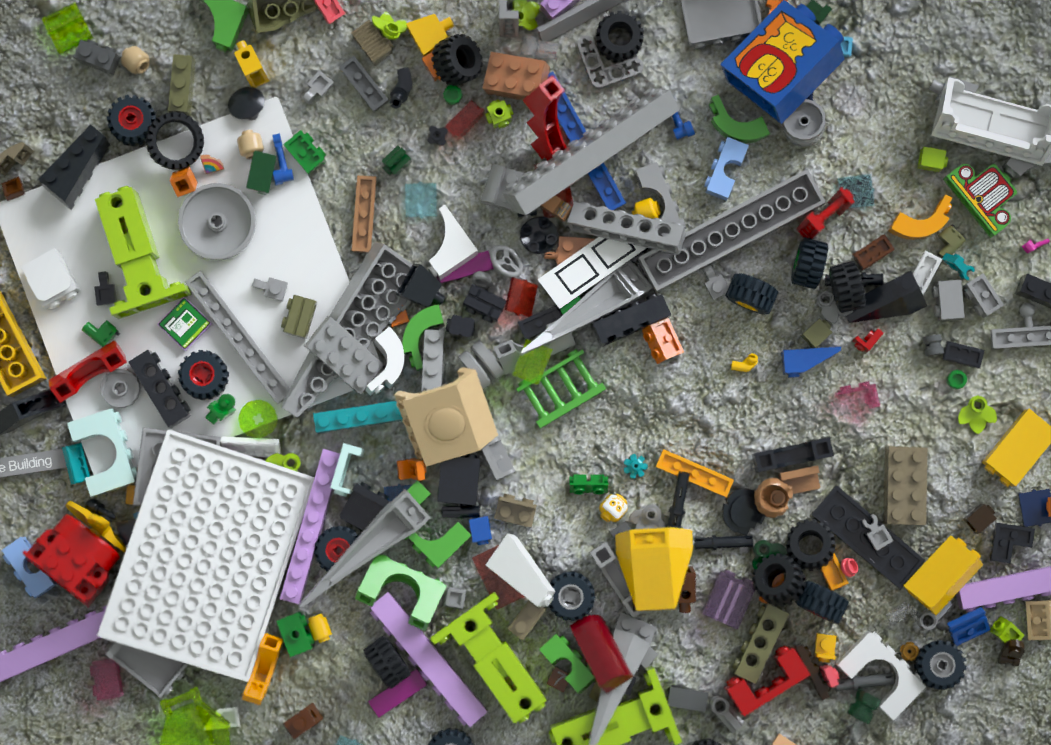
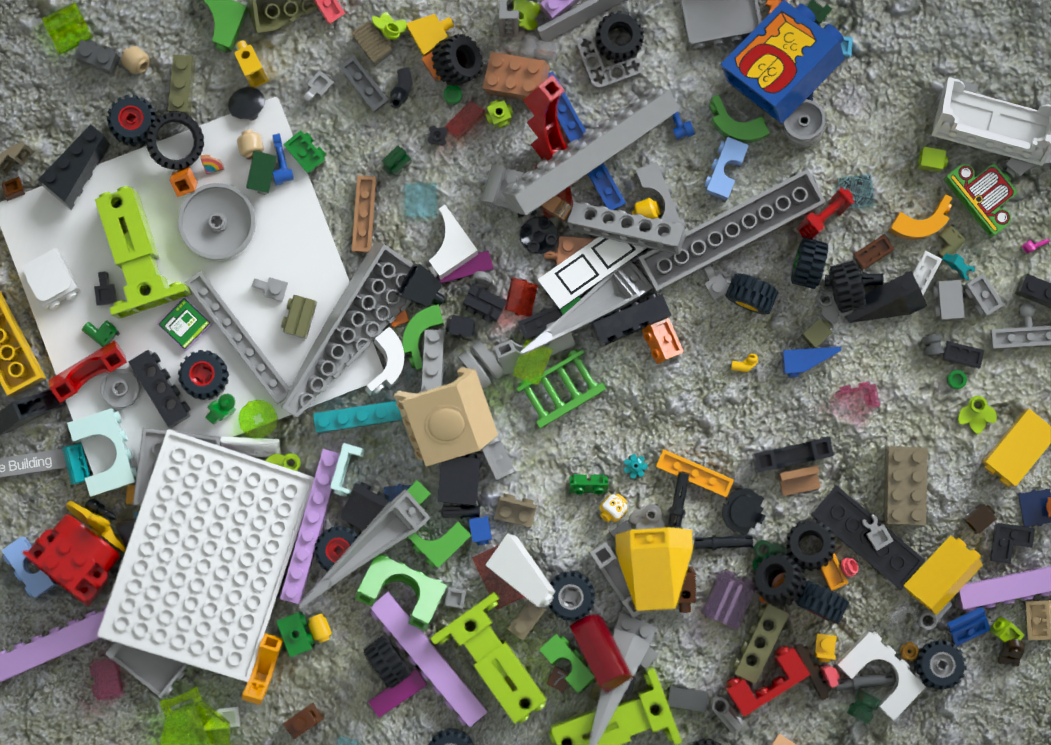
light grey plate [304,316,384,395] -> none
orange bracket [397,458,426,481] -> none
light grey piece [490,245,523,278] -> none
medium nougat hair [754,478,793,518] -> none
red bracket [852,328,884,352] -> none

